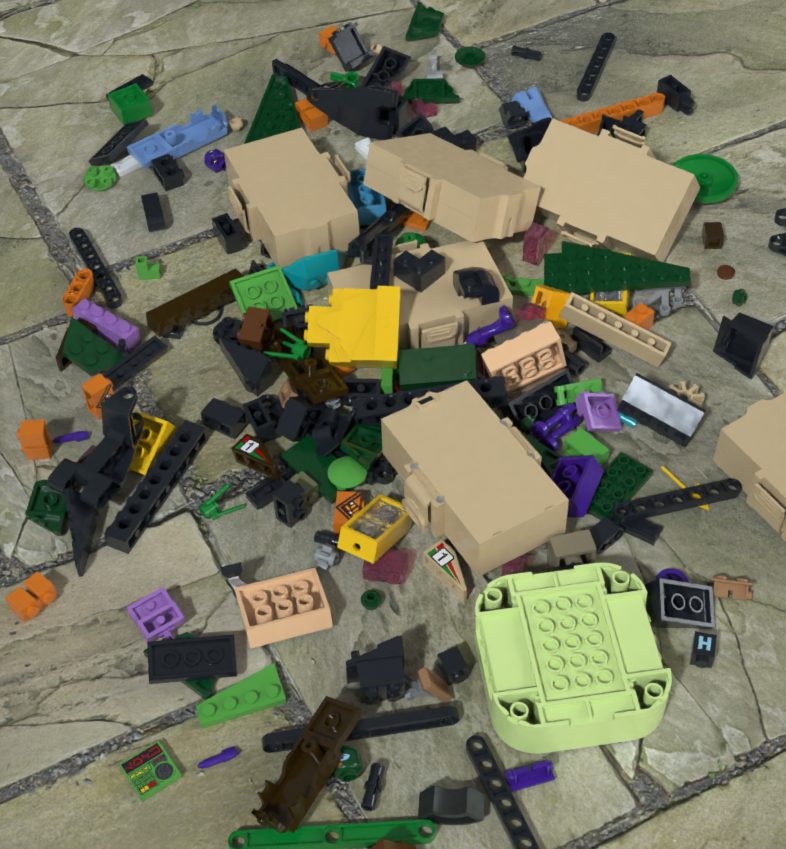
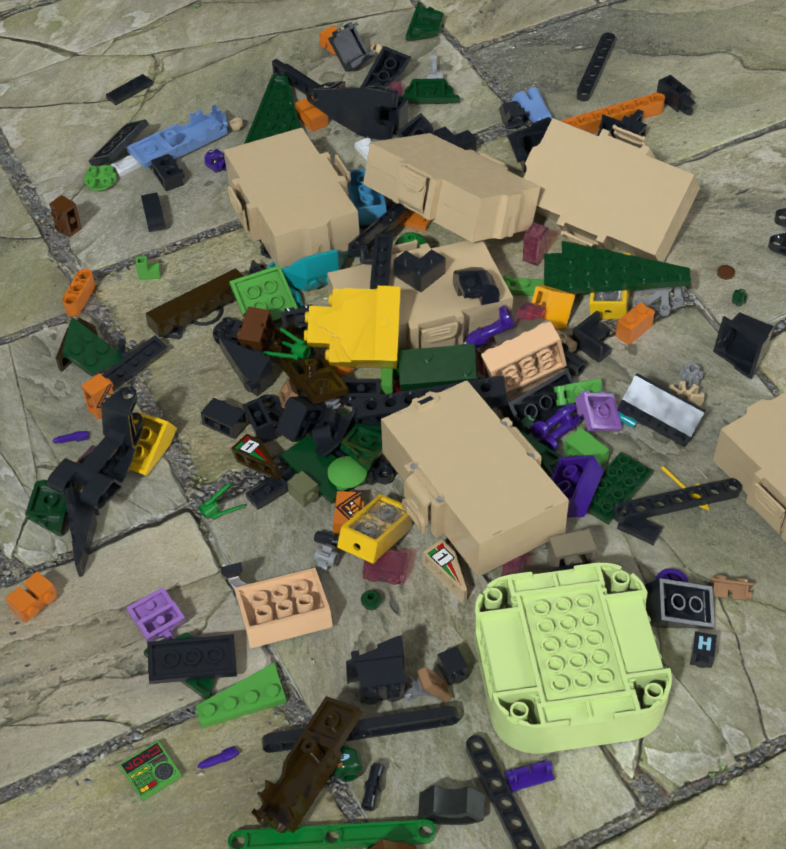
orange piece [17,419,52,460] -> none
black beam [69,227,123,309] -> none
medium lavender brick [72,298,141,354] -> none
black brick [104,420,208,554] -> none
green container [108,83,153,125] -> none
black brick [212,213,244,254] -> none
black brick [273,480,307,528] -> none
green axle [330,71,359,88] -> none
clear pink piece [412,98,437,118] -> none
dark green dish [455,46,485,67] -> none
black axle [511,45,542,61] -> none
tan brick [559,292,671,367] -> none
black beam [589,517,624,554] -> none
green dish [673,154,738,204] -> none
dark brown panel [702,222,724,249] -> none
none -> reddish brown brick [49,195,82,238]
none -> light grey gear [679,363,703,386]

